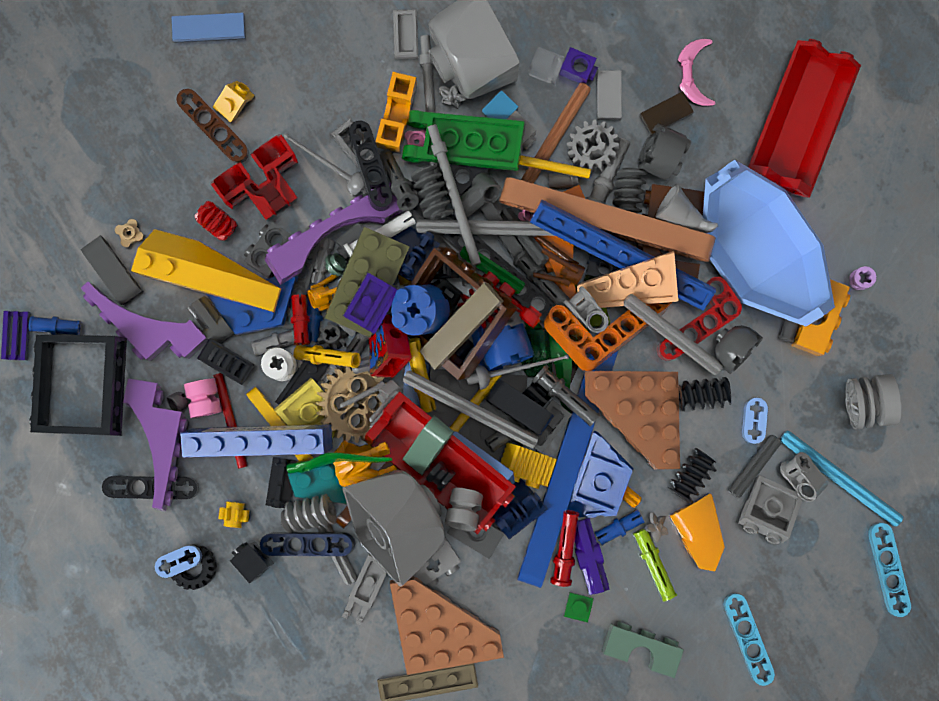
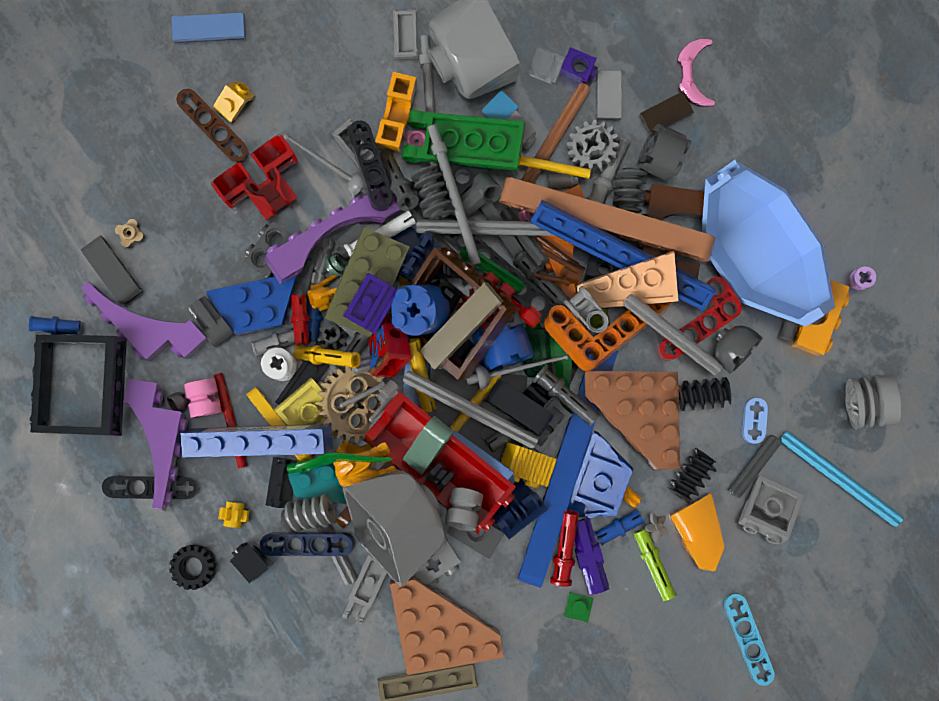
dark purple tile [1,311,30,360] -> none
yellow wedge [131,229,281,312] -> none
light blue beam [155,545,202,578] -> none
red gear [194,201,237,241] -> none
black slope [197,338,254,385] -> none
light grey plant [439,85,467,108] -> none
sand green arch [602,621,684,678] -> none
light grey hat [655,184,718,233] -> none
red panel [748,39,861,198] -> none
light grey piece [780,452,828,502] -> none
medium azure beam [868,523,911,617] -> none

